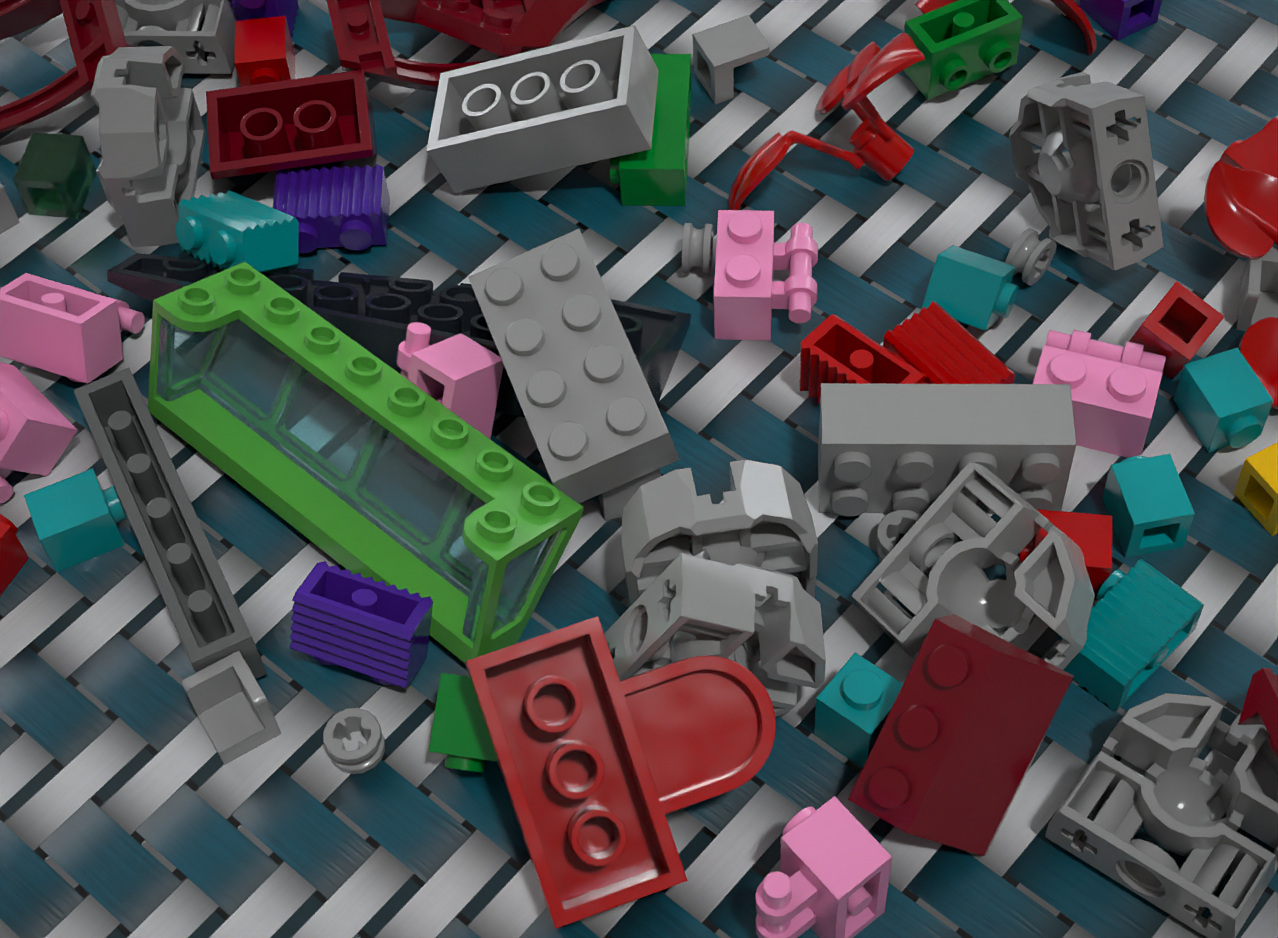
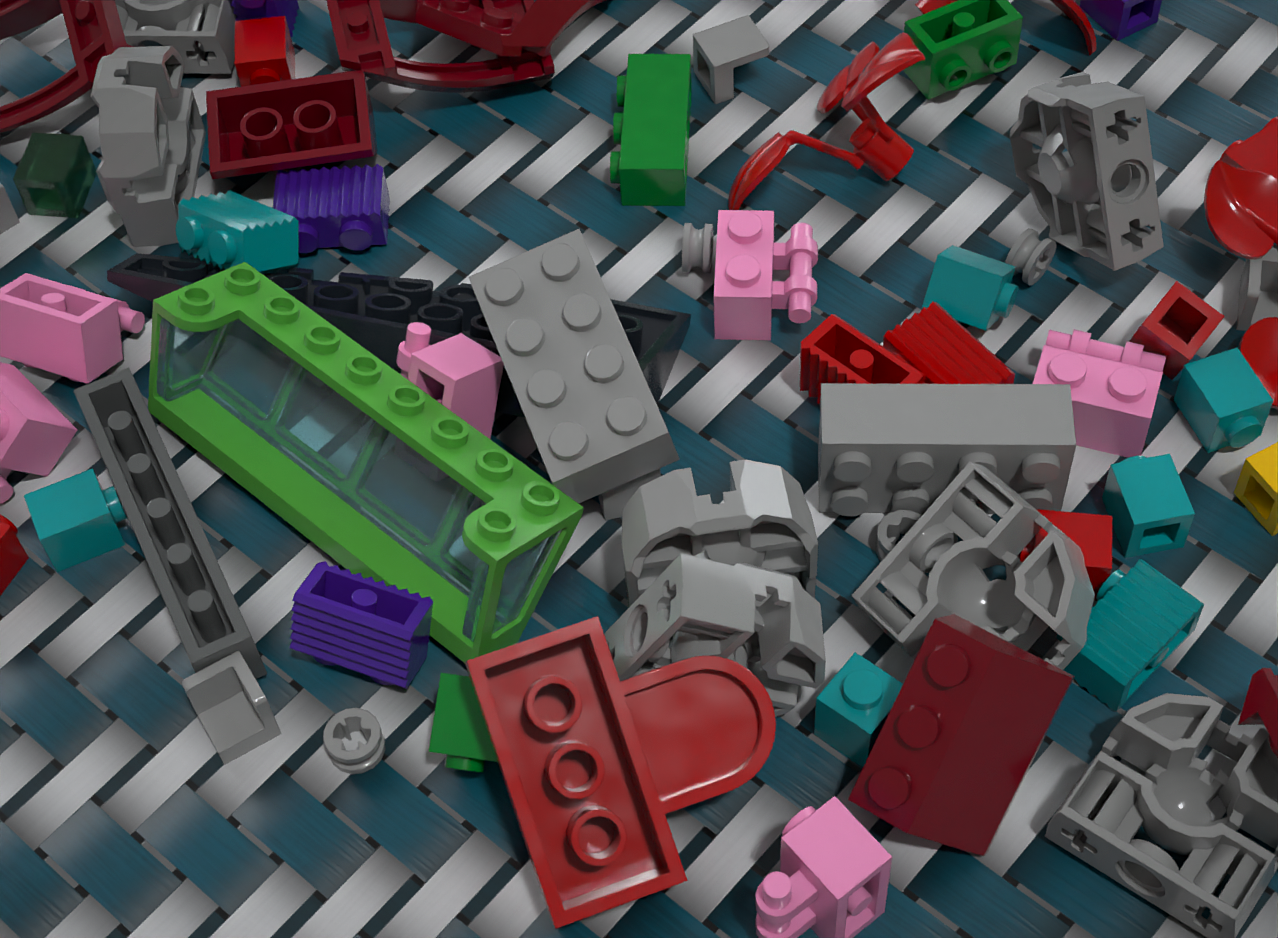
light grey brick [426,25,659,193] -> none

